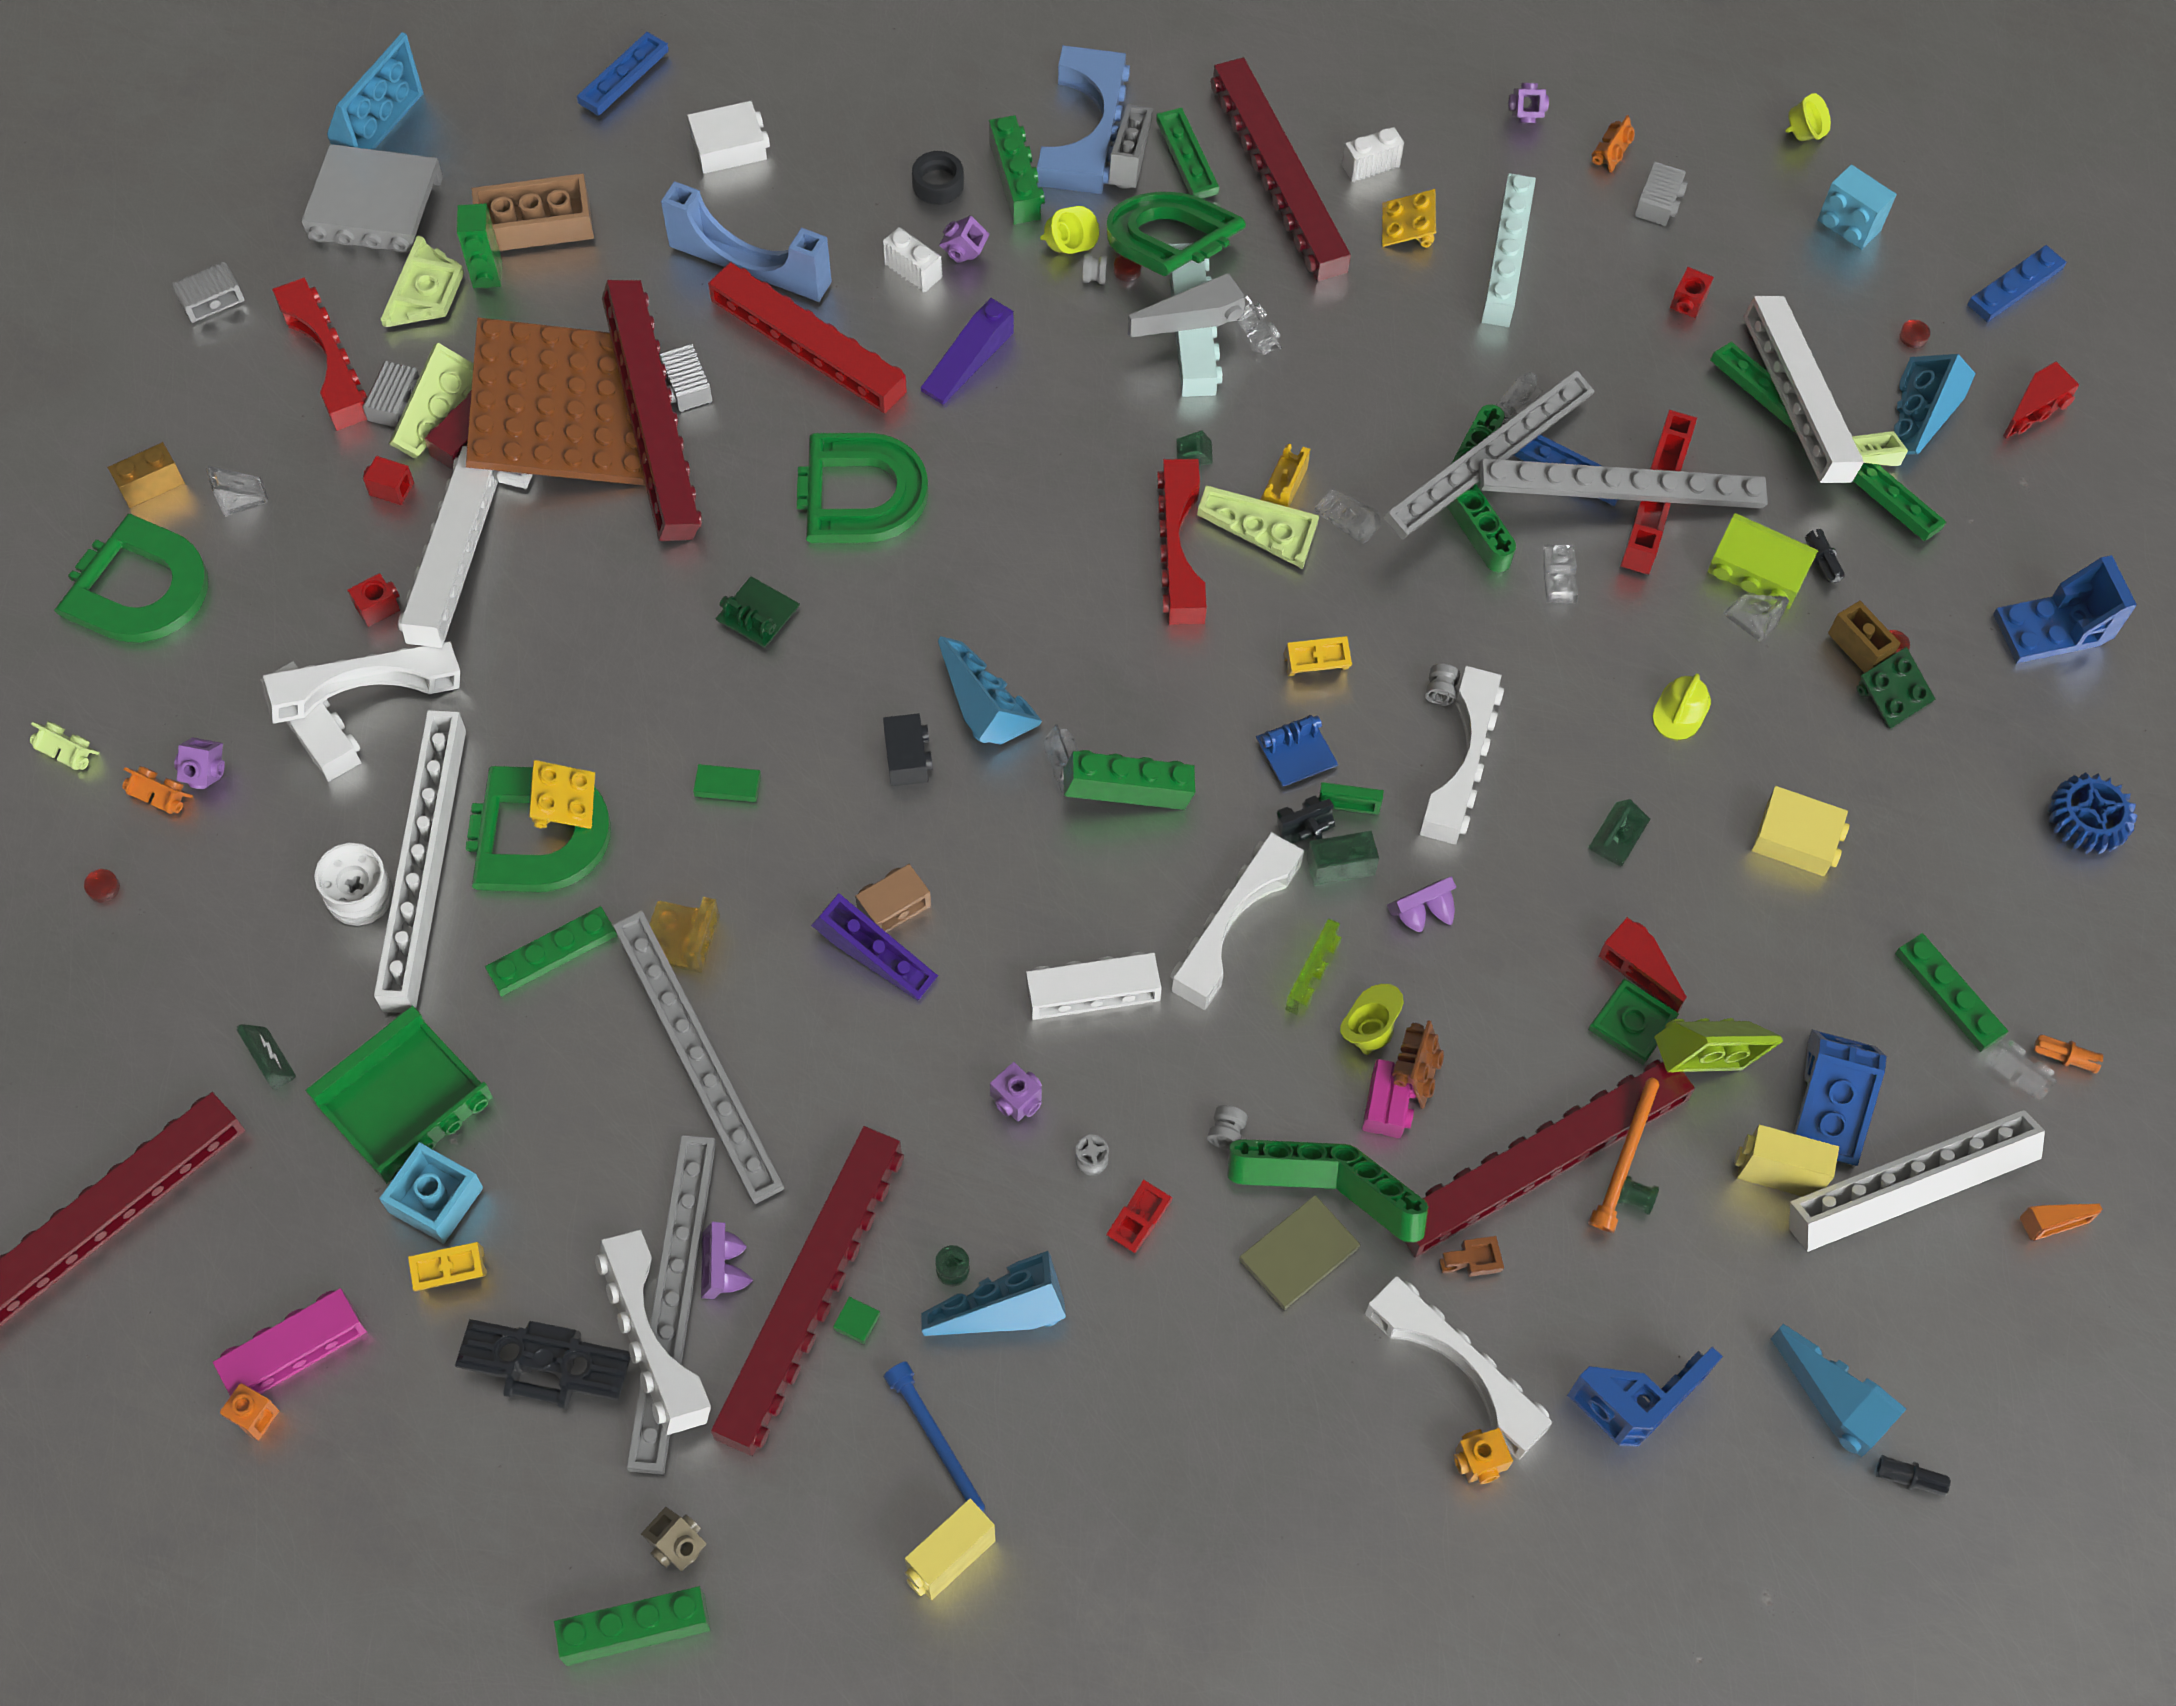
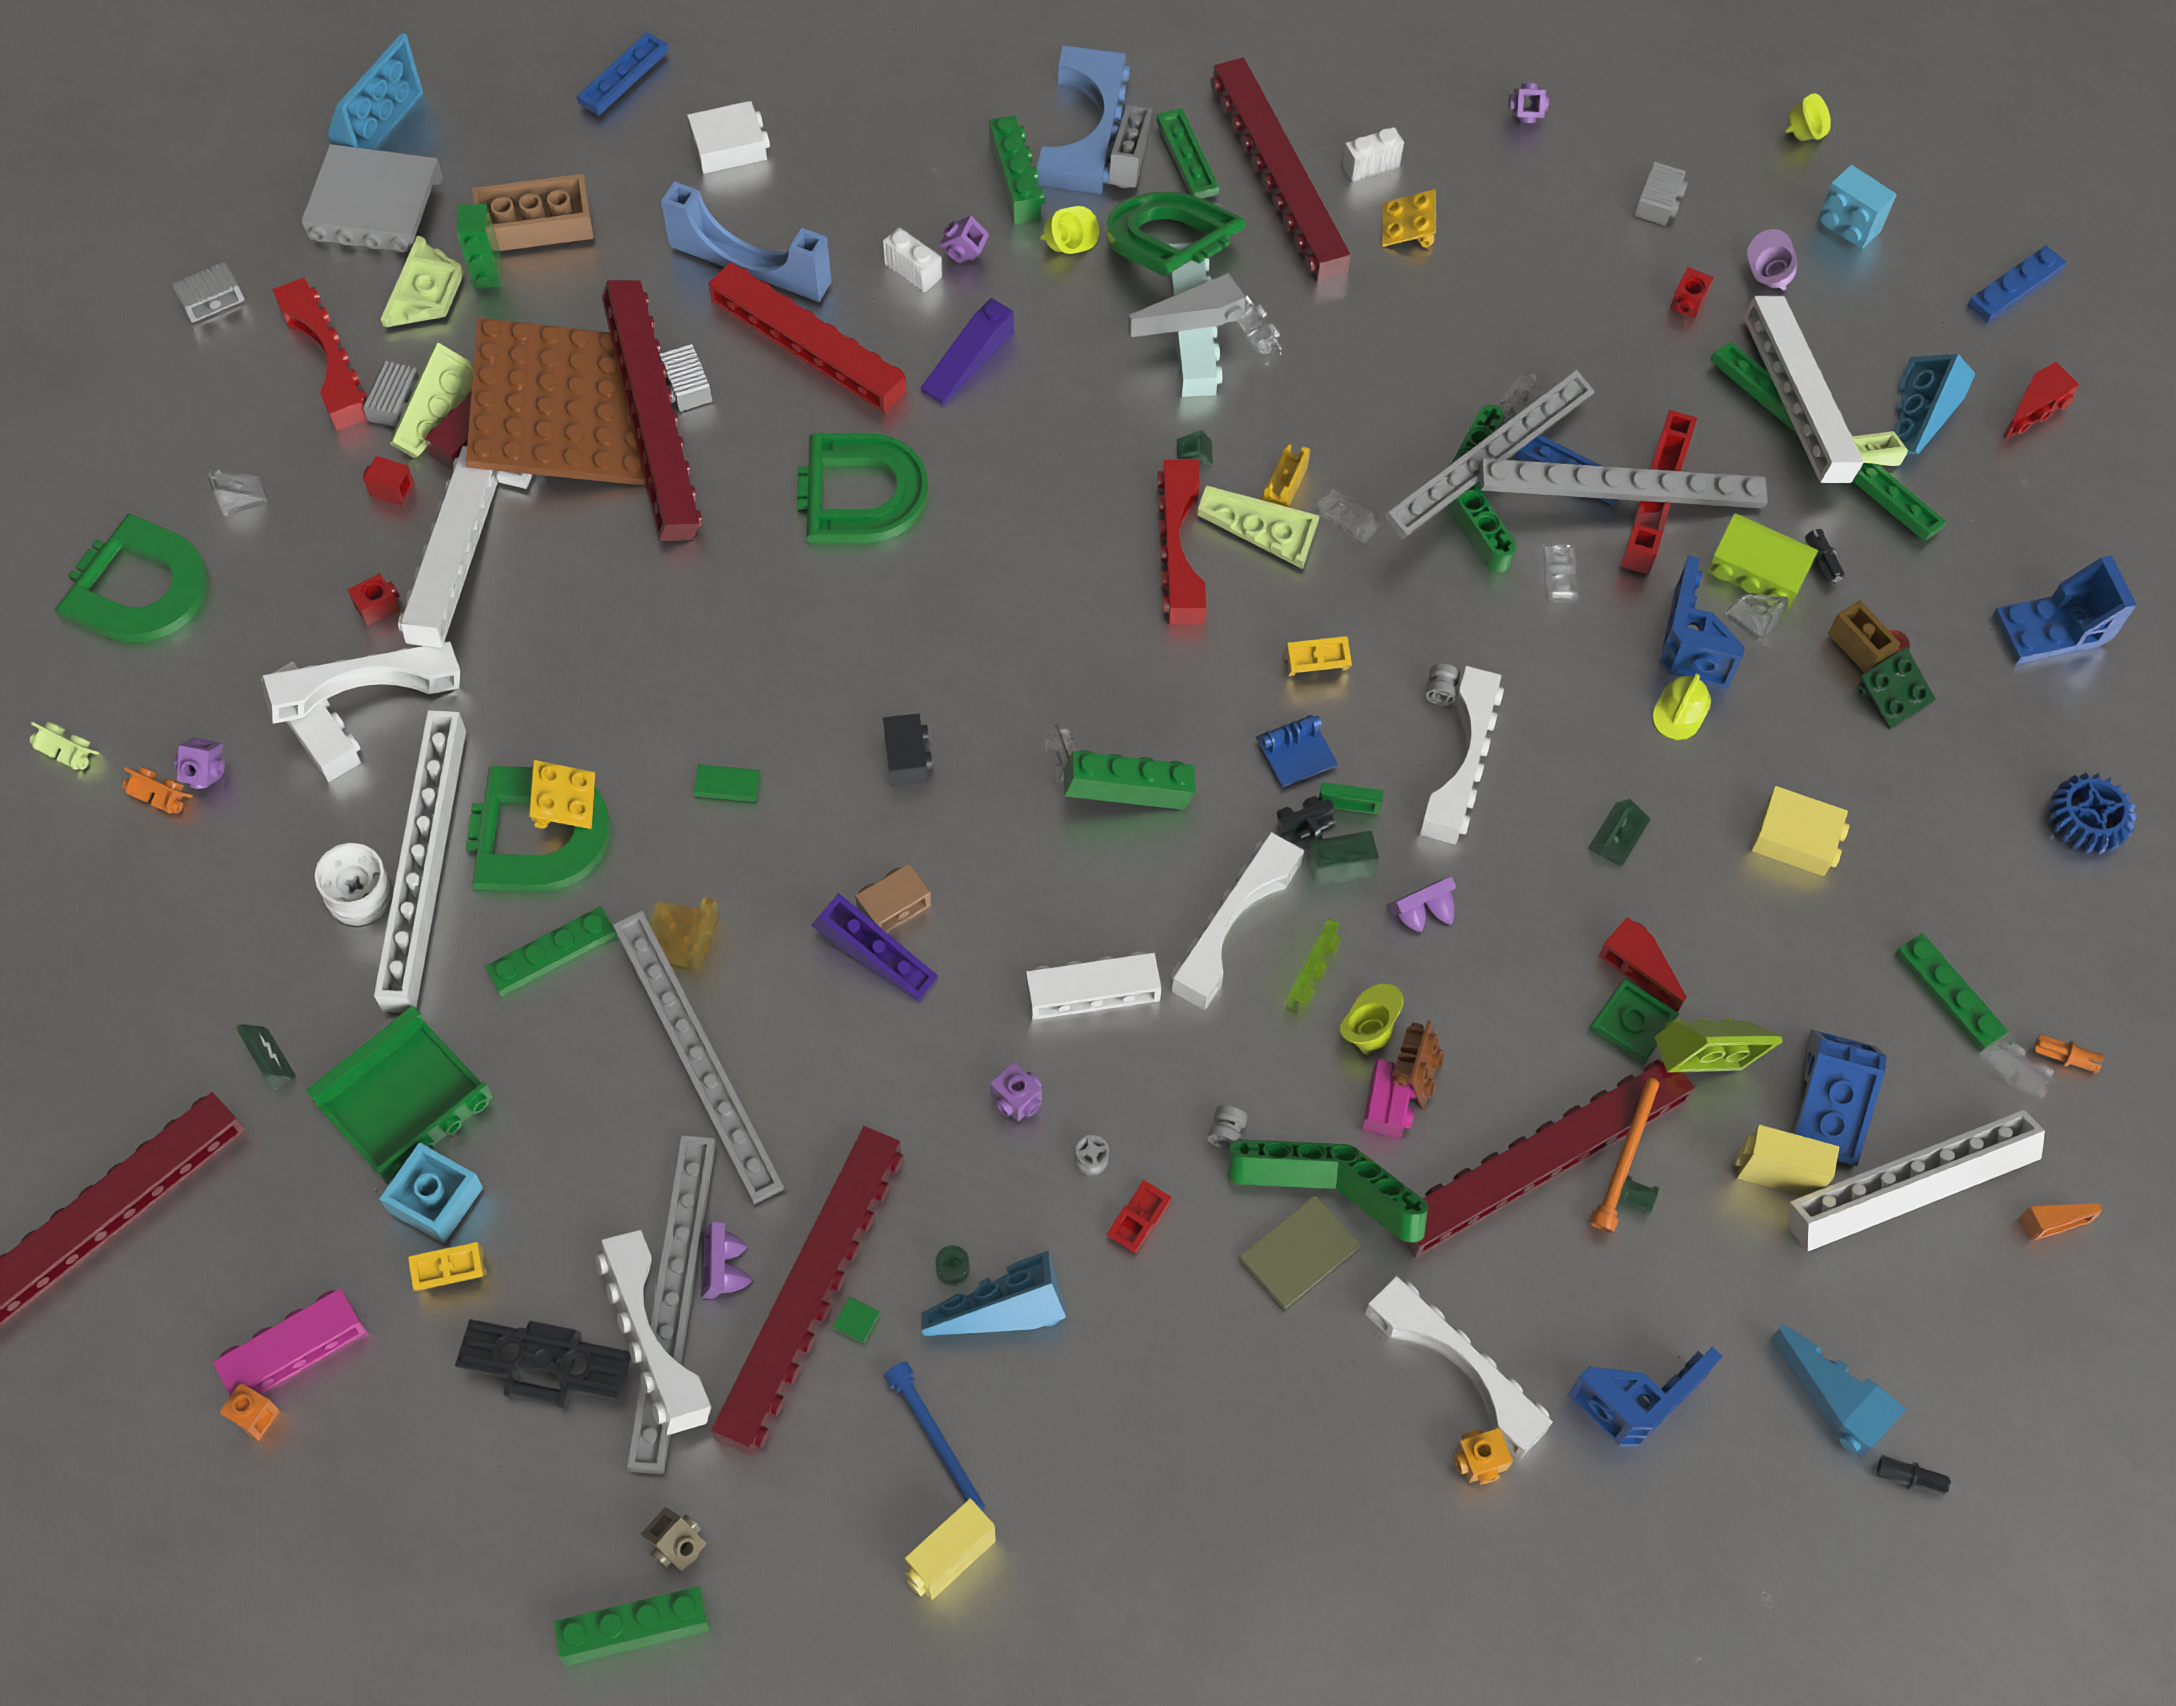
clear red tile [84,869,120,902] -> none
pearl gold brick [107,442,185,508] -> none
dark green hinge [715,576,800,648] -> none
black tyre [912,151,964,204] -> none
dark azure wedge [938,636,1042,744] -> none
light grey wheel [1083,254,1107,284] -> none
clear red tile [1114,255,1142,282] -> none
dark orange plate [1439,1236,1504,1277] -> none
light aqua brick [1481,173,1536,327] -> none
orange hinge [1592,115,1635,173] -> none
clear red tile [1899,320,1930,348] -> none
none -> blue bracket [1659,555,1745,689]
none -> lavender piece [1747,229,1797,291]

